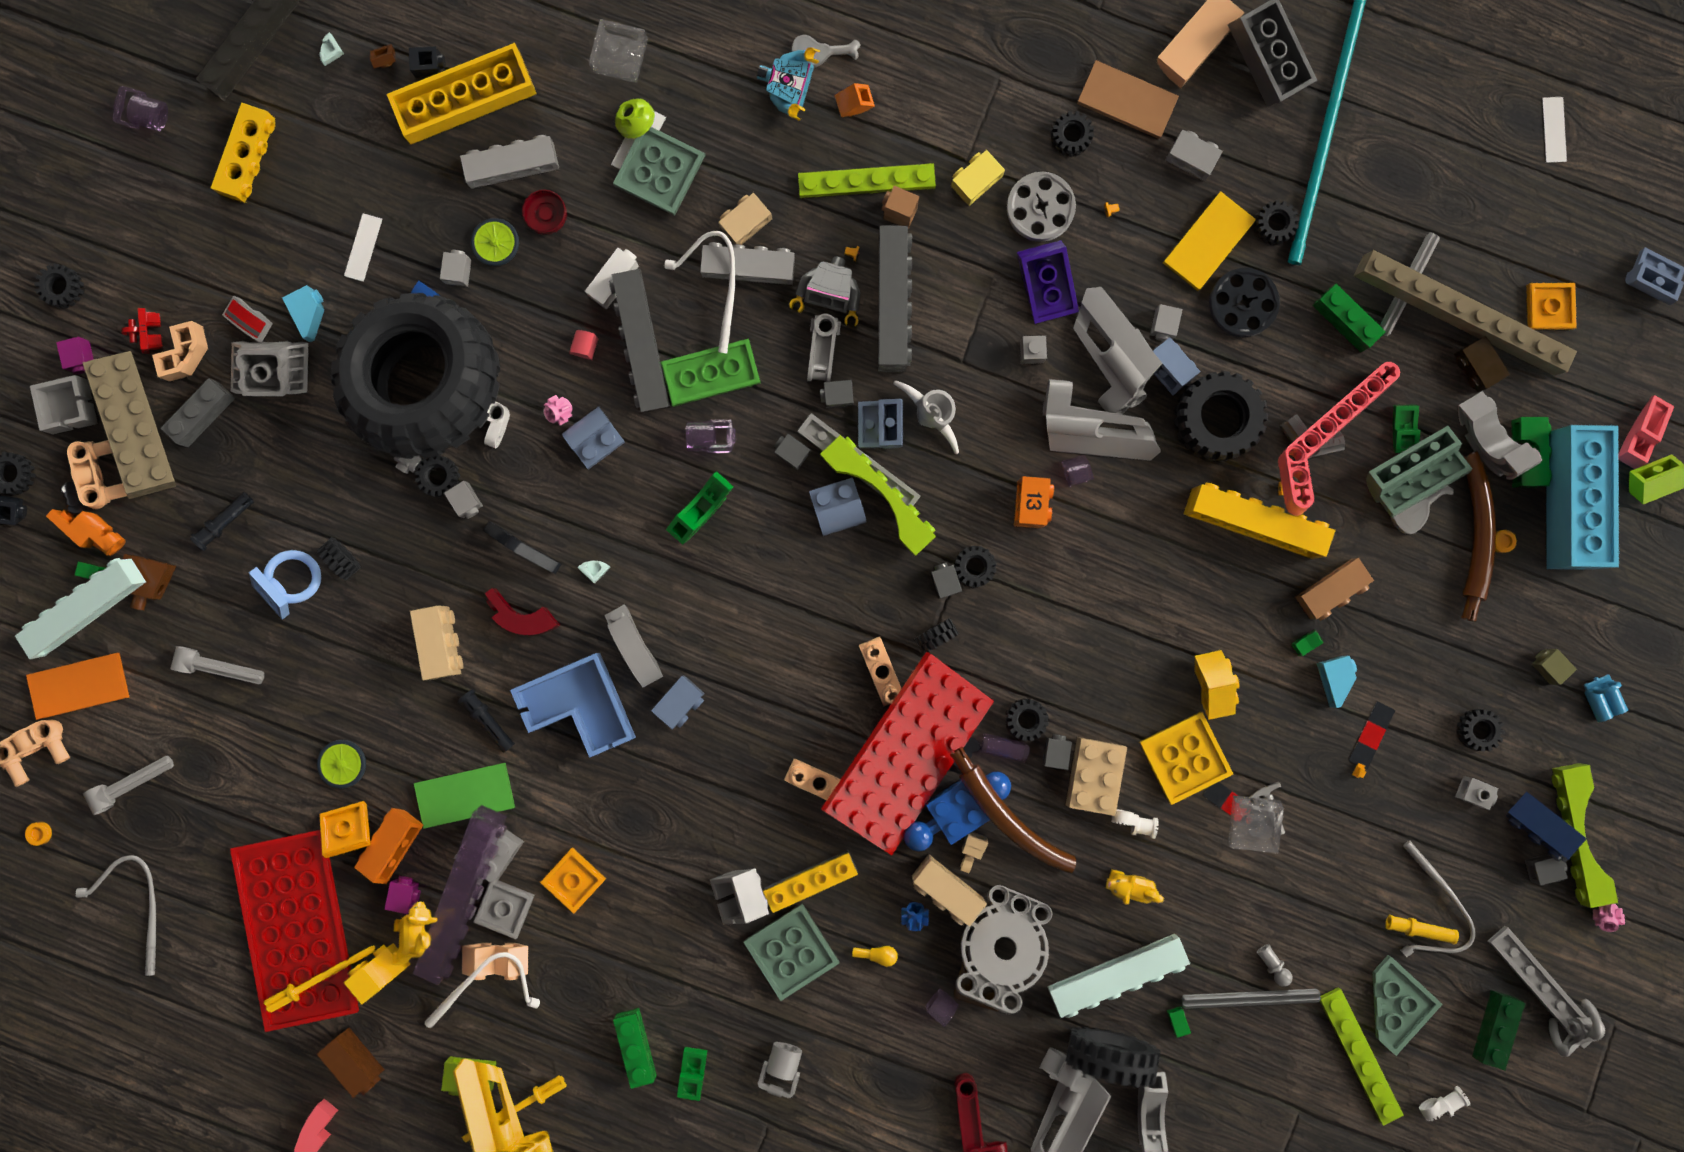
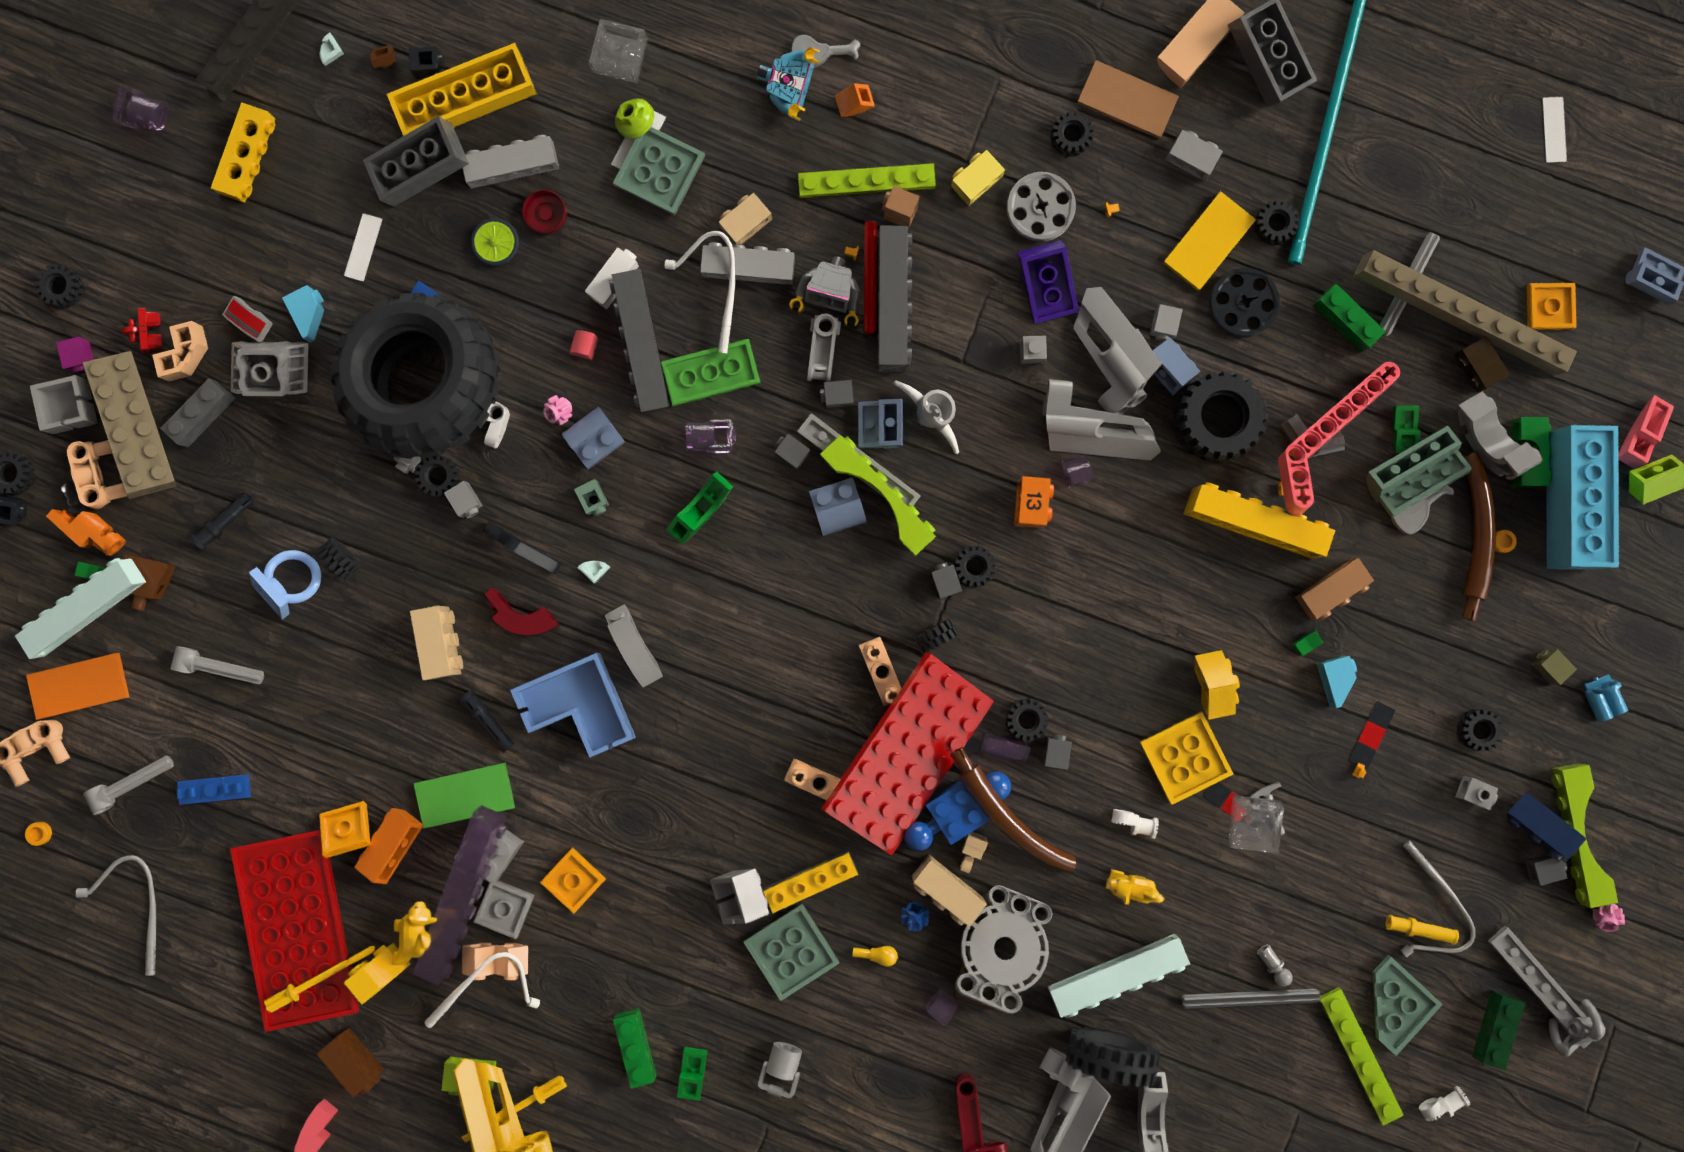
lime wheel [317,740,366,789] -> none
magenta brick [384,876,421,914] -> none
light grey brick [440,250,471,287] -> none
sand blue brick [651,675,705,729] -> none
tan brick [1066,737,1127,816] -> none
green piece [1167,1006,1191,1038] -> none
none -> blue plate [177,774,251,805]
none -> dark grey brick [363,116,469,207]
none -> sand green brick [574,479,609,517]
none -> red axle [864,221,877,334]

